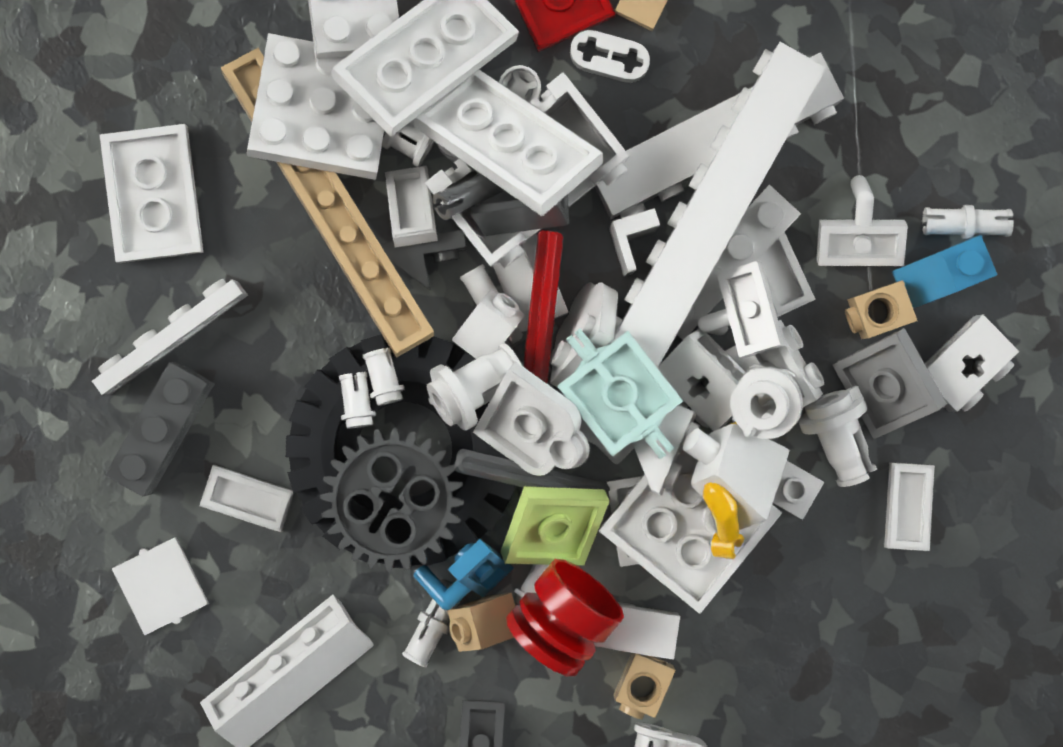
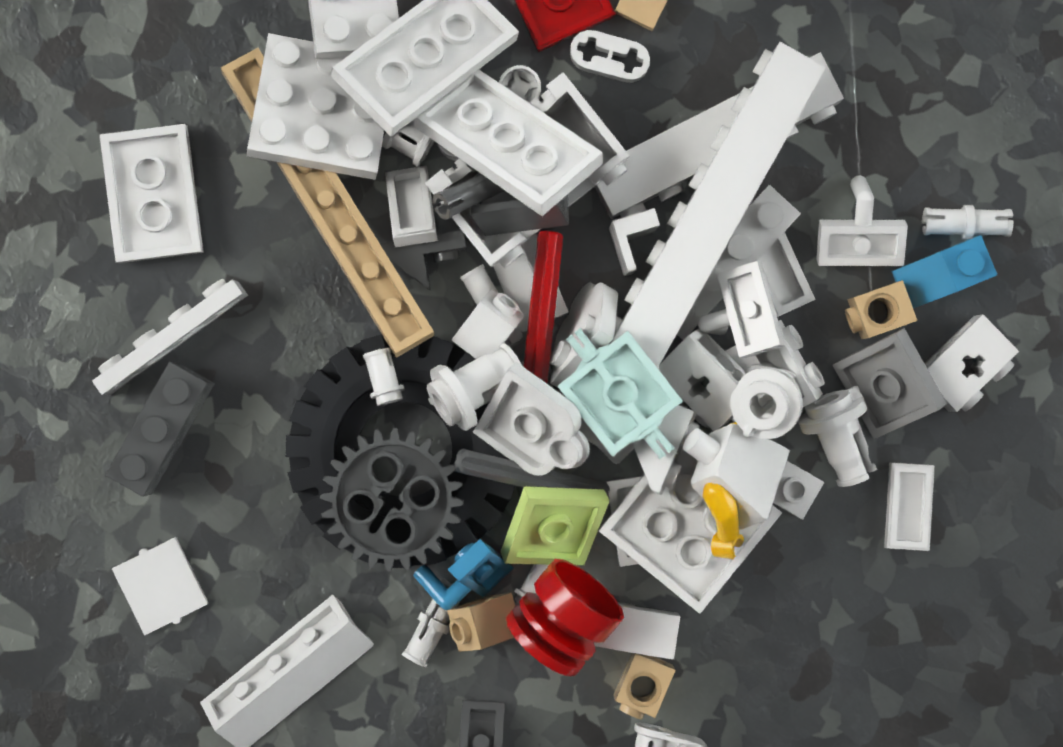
white tile [199,465,295,532] -> none
white pin [339,372,376,429] -> none

